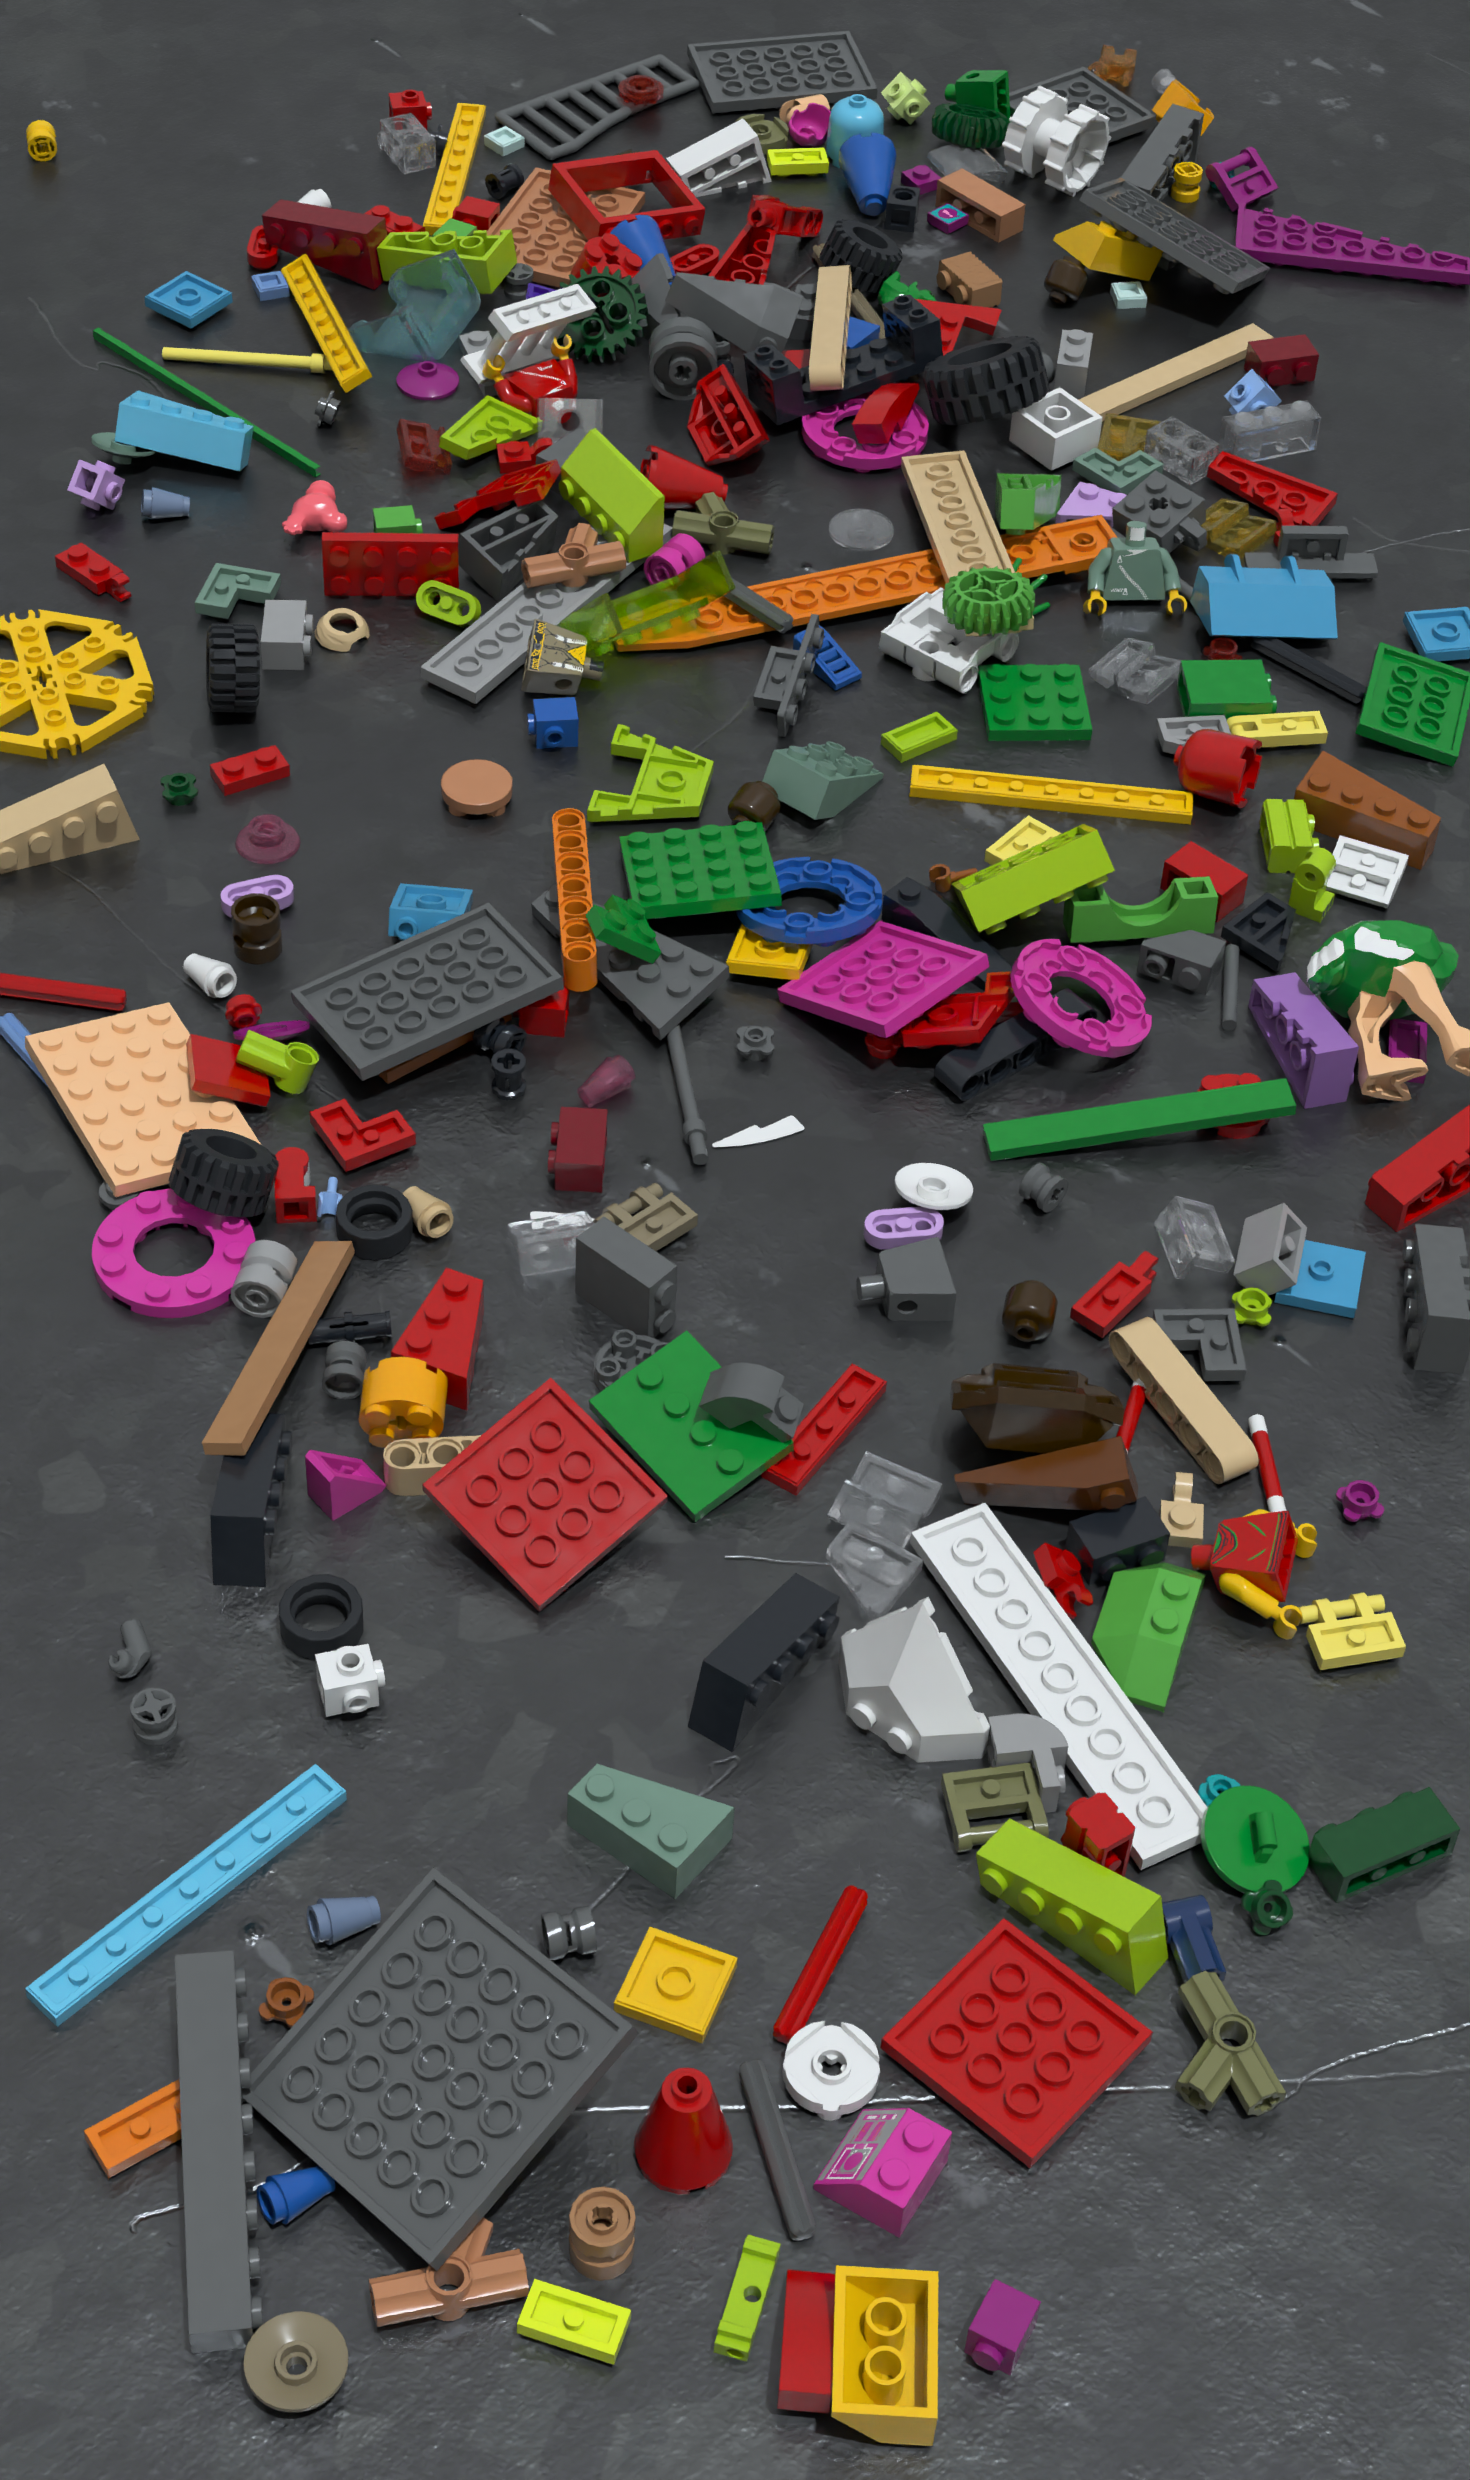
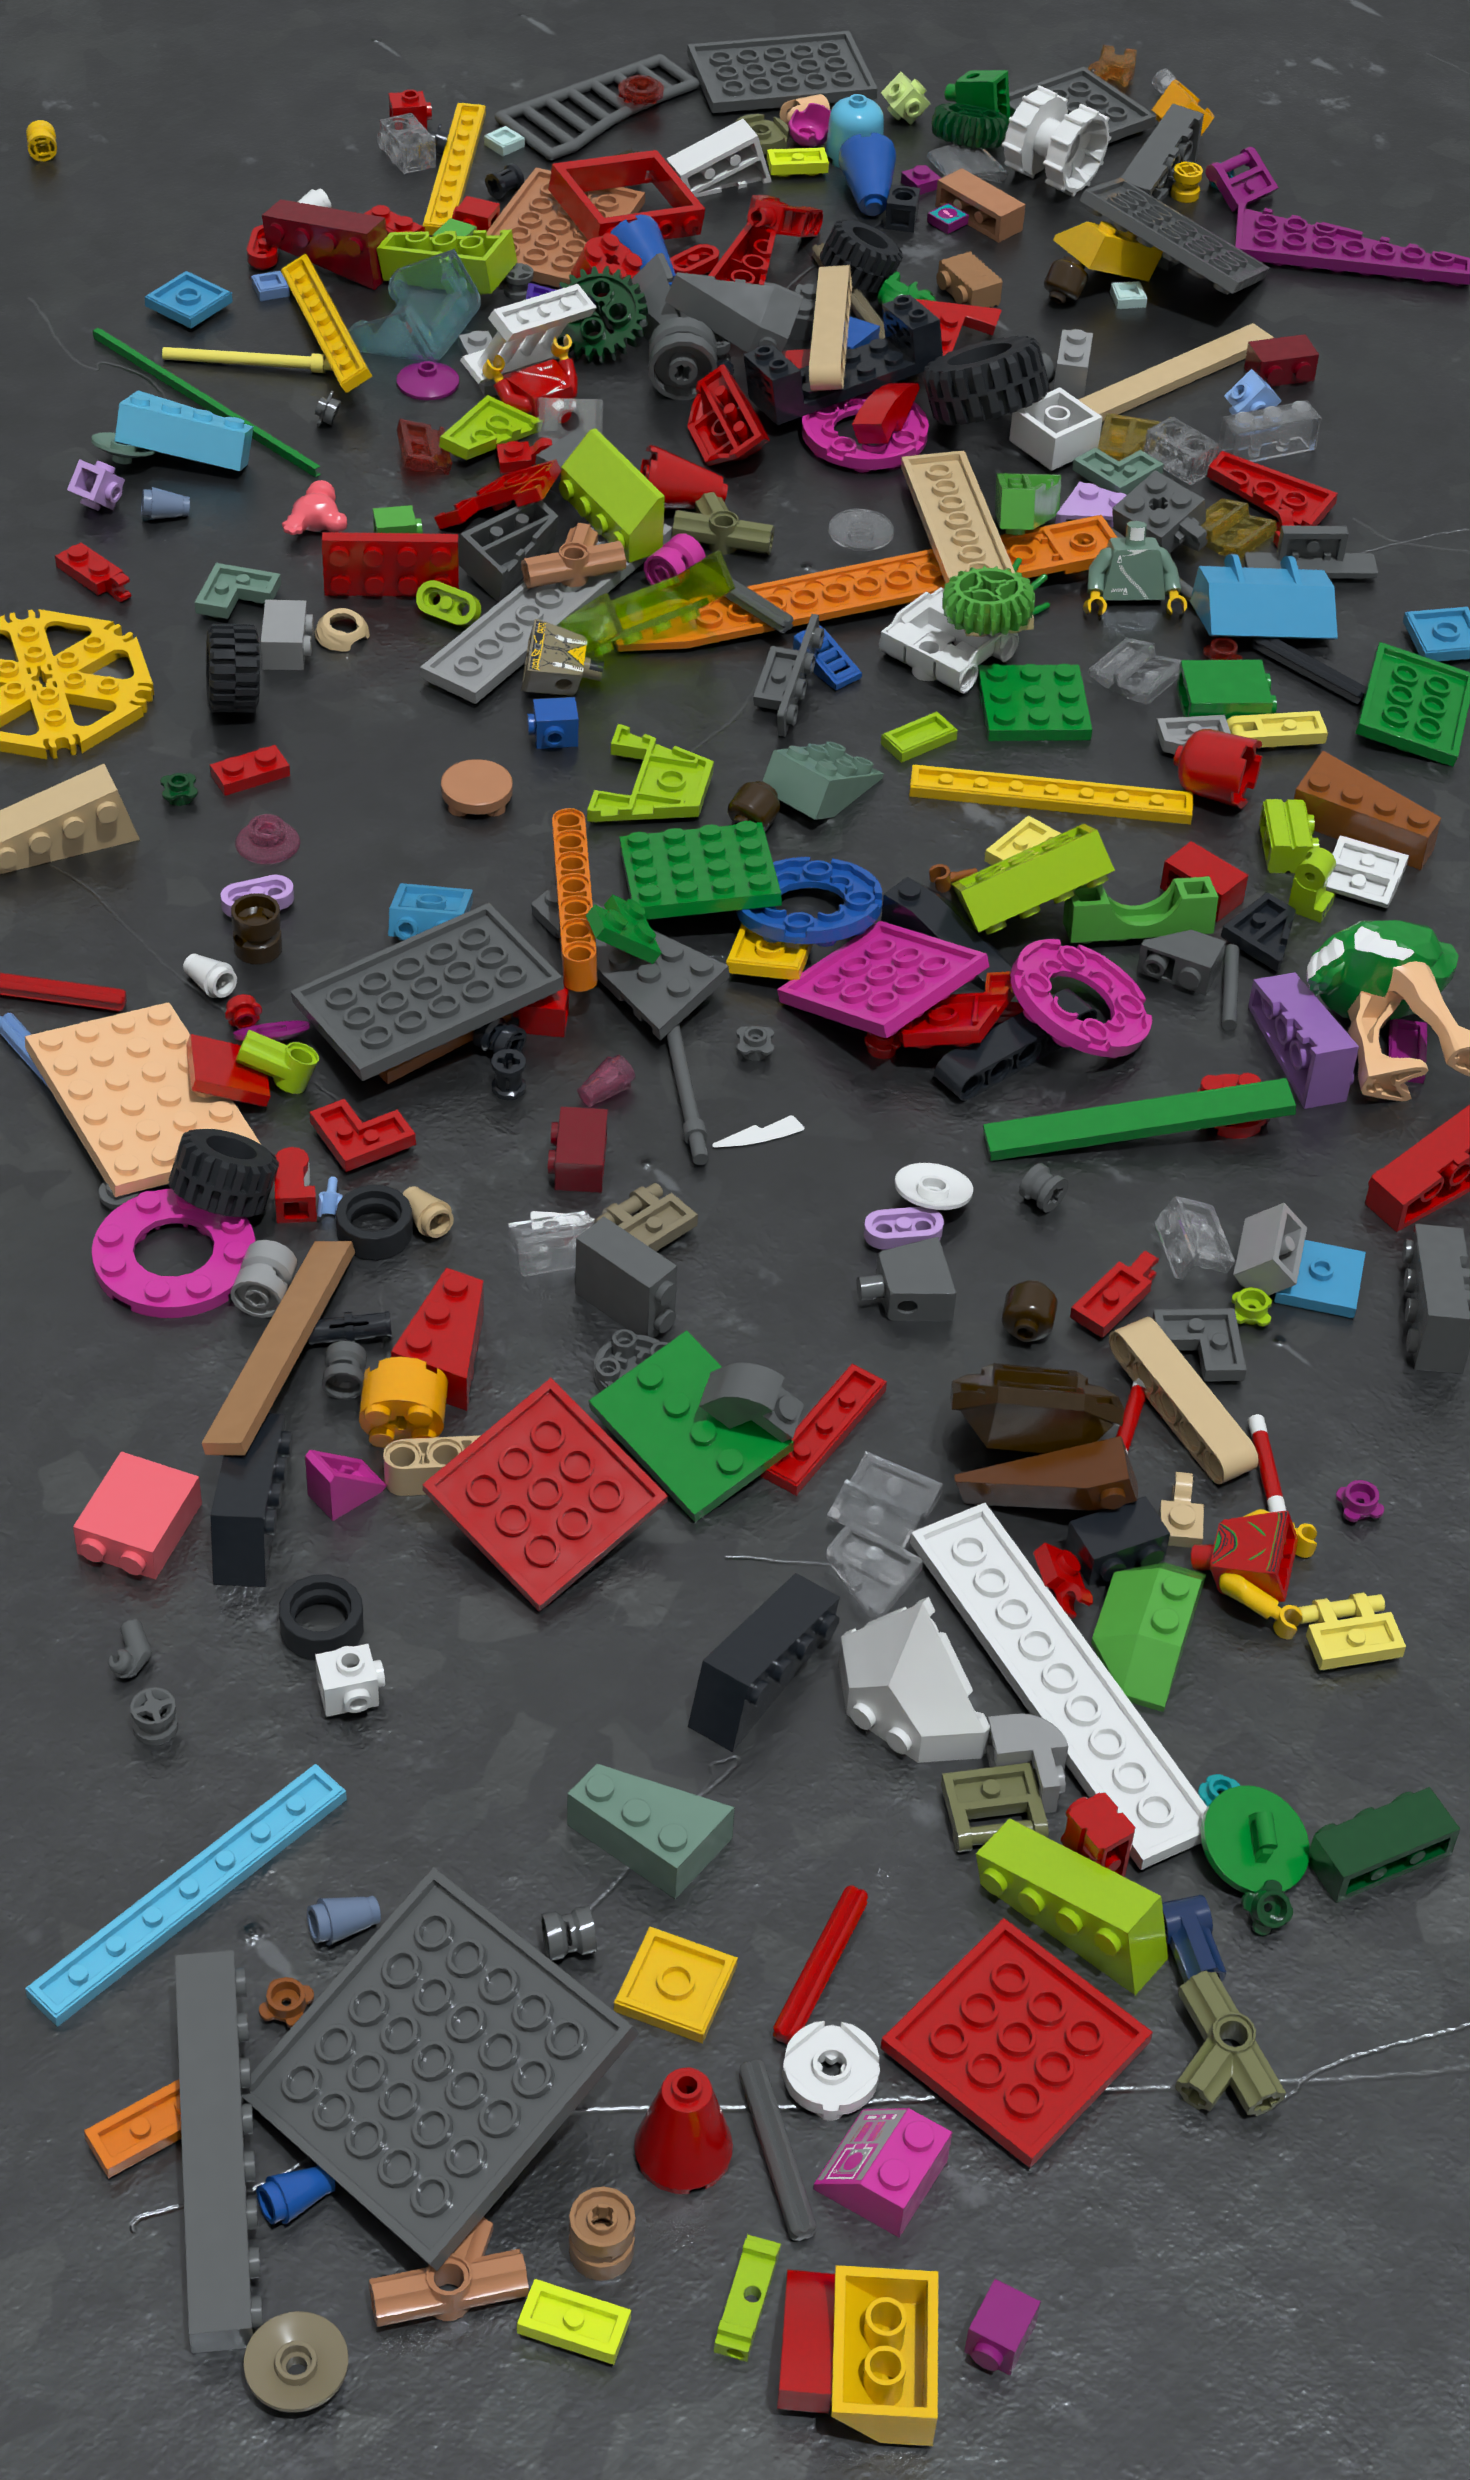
none -> coral brick [73,1451,202,1580]

